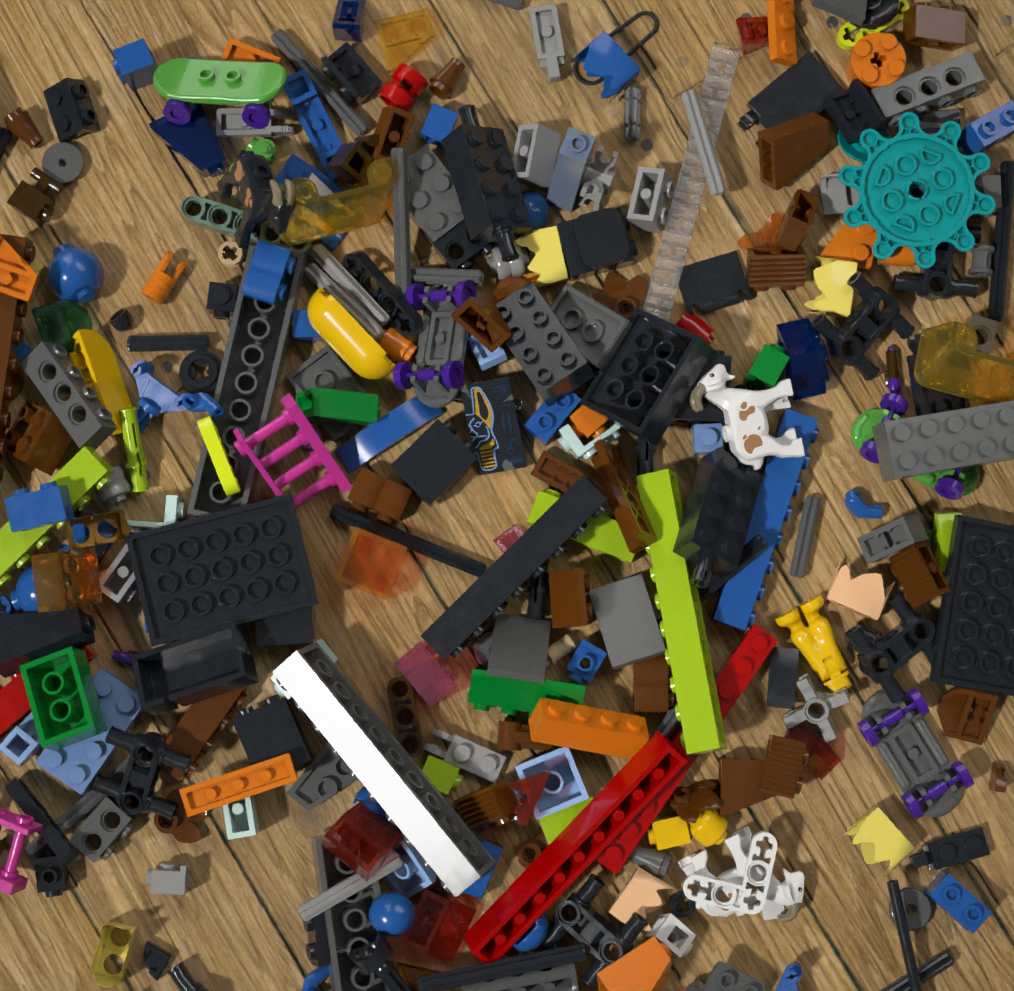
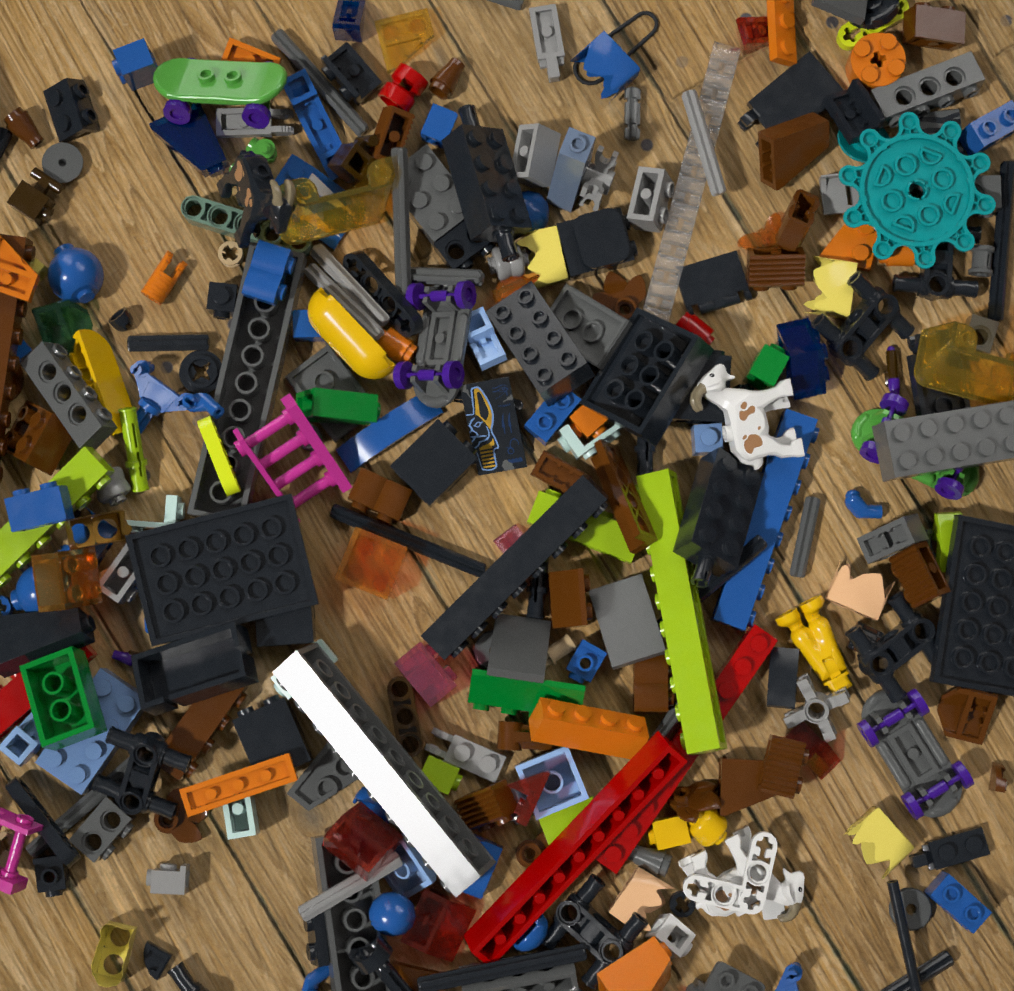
reddish brown slope [451,296,512,353] -> none

